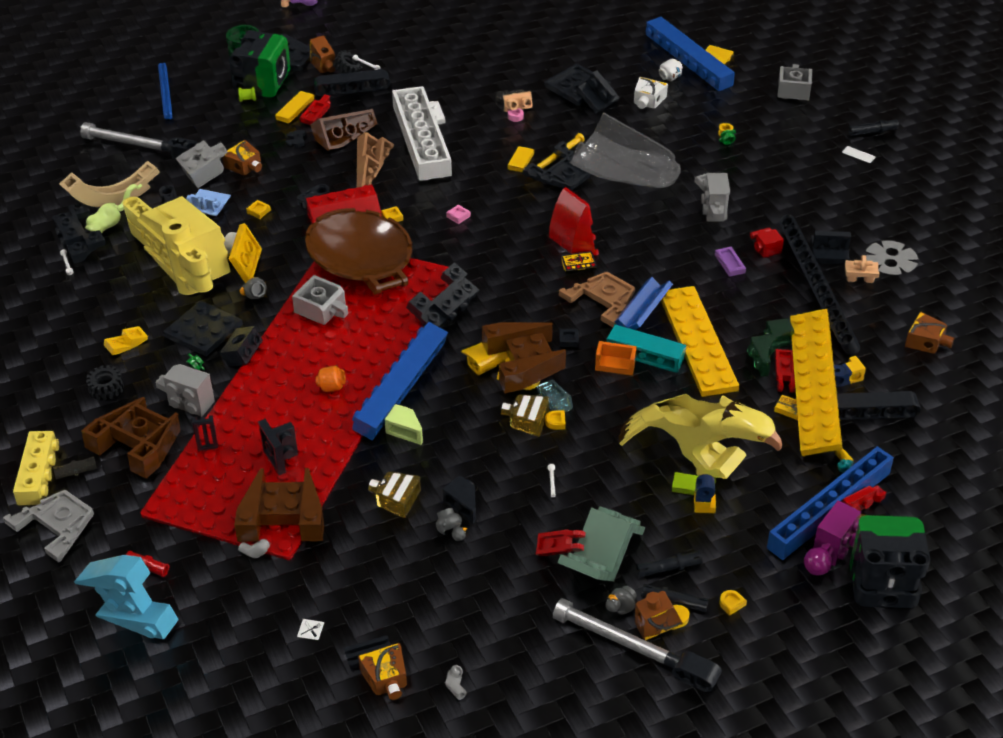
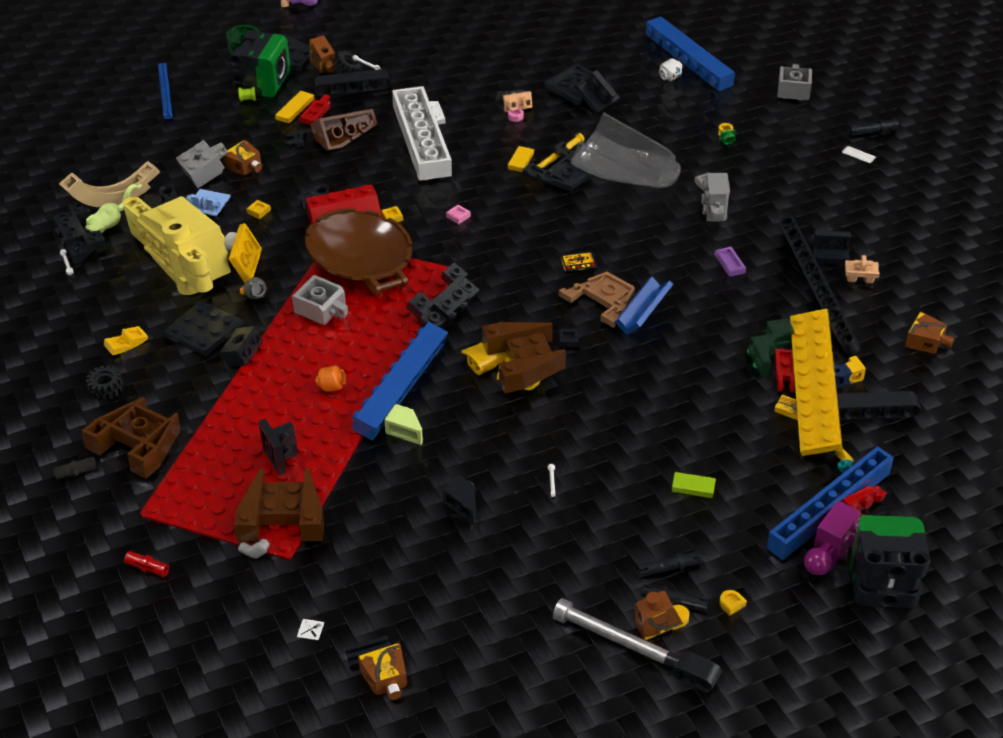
light grey wing [3,490,94,563] -> none
light yellow brick [13,431,59,506] -> none
medium azure wedge [74,555,179,639] -> none
flat silver piece [80,122,198,160] -> none
light grey hinge [155,364,215,416] -> none
green plate [186,353,205,371] -> none
black tile [192,415,218,451] -> none
medium nougat wedge [357,132,394,187] -> none
clear yellow torso [368,472,421,518] -> none
dark grey animal [436,508,467,541] -> none
light grey arm [445,665,467,700] -> none
clear yellow torso [501,395,549,437] -> none
clear light blue slope [536,380,573,412] -> none
red hinge [536,530,586,556] -> none
yellow tile [545,410,566,430] -> none
red wedge [549,187,599,256] -> none
sand green bracket [558,506,645,581] -> none
orange panel [595,341,637,376] -> none
dark grey animal [606,586,637,615] -> none
teal brick [607,325,686,373] -> none
light yellow animal [618,394,782,479] -> none
white torso [634,77,668,109] -> none
yellow plate [661,286,739,397] -> none
dark blue leg [694,474,716,513] -> none
yellow piece [706,45,734,65] -> none
red brick [750,227,784,258] -> none
light grey piece [866,241,918,275] -> none

